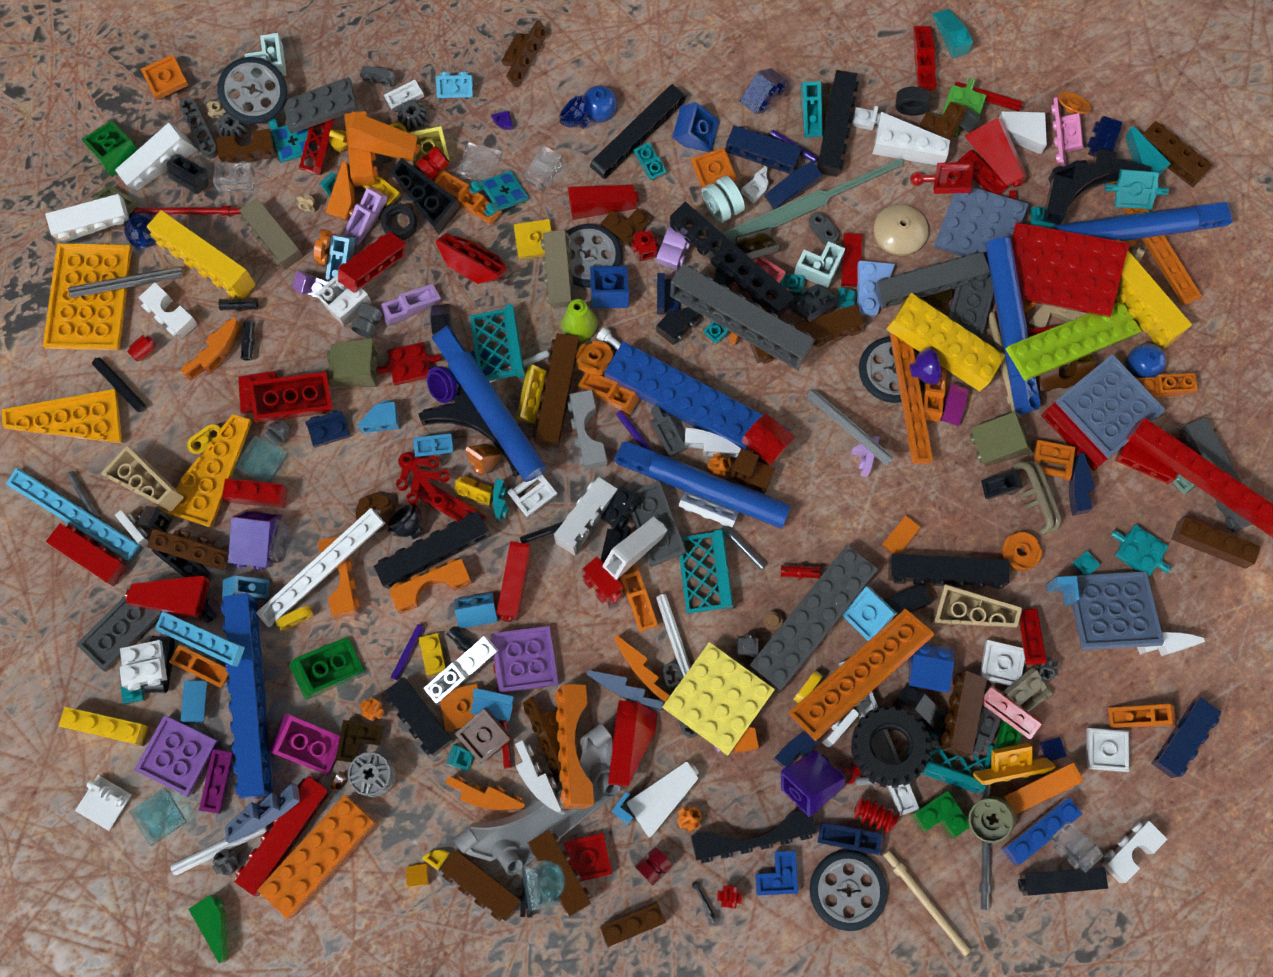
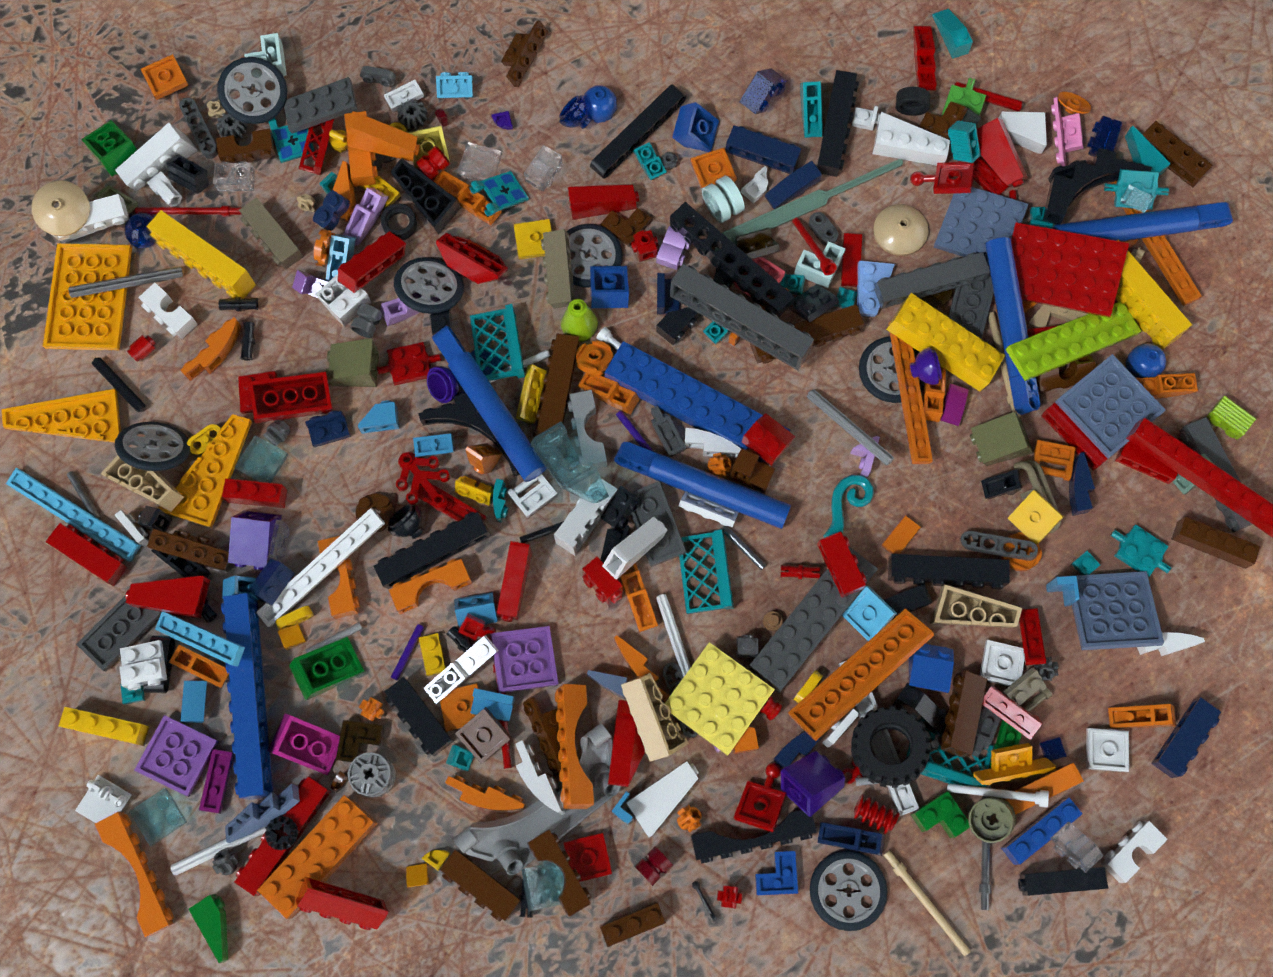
dark purple bar [770,130,818,163] -> none
none -> tan dish [32,180,90,236]
none -> orange arch [95,812,174,937]
none -> wedge [114,421,191,471]
none -> white piece [146,172,182,207]
none -> dark blue brick [248,559,295,606]
none -> black gear [264,816,298,850]
none -> light orange slope [277,624,306,650]
none -> red slope [296,877,389,930]
none -> light grey bar [306,622,363,653]
none -> dark blue brick [313,190,350,231]
none -> wedge [393,257,464,314]
none -> dark red tile [435,108,449,127]
none -> red plate [458,613,496,641]
none -> clear light blue windscreen [531,422,609,503]
none -> tan wedge [621,673,689,761]
none -> dark grey plate [660,152,678,170]
none -> red plate [734,763,786,832]
none -> red wheel [759,696,782,721]
none -> red piece [792,217,837,275]
none -> red brick [817,531,867,598]
none -> teal plant [823,475,874,538]
none -> white piece [947,784,1049,808]
none -> teal brick [948,120,981,163]
none -> dark grey beam [961,531,1038,561]
none -> yellow plate [1007,490,1064,545]
none -> clear light blue brick [1120,184,1154,213]
none -> lime brick [1206,395,1256,440]

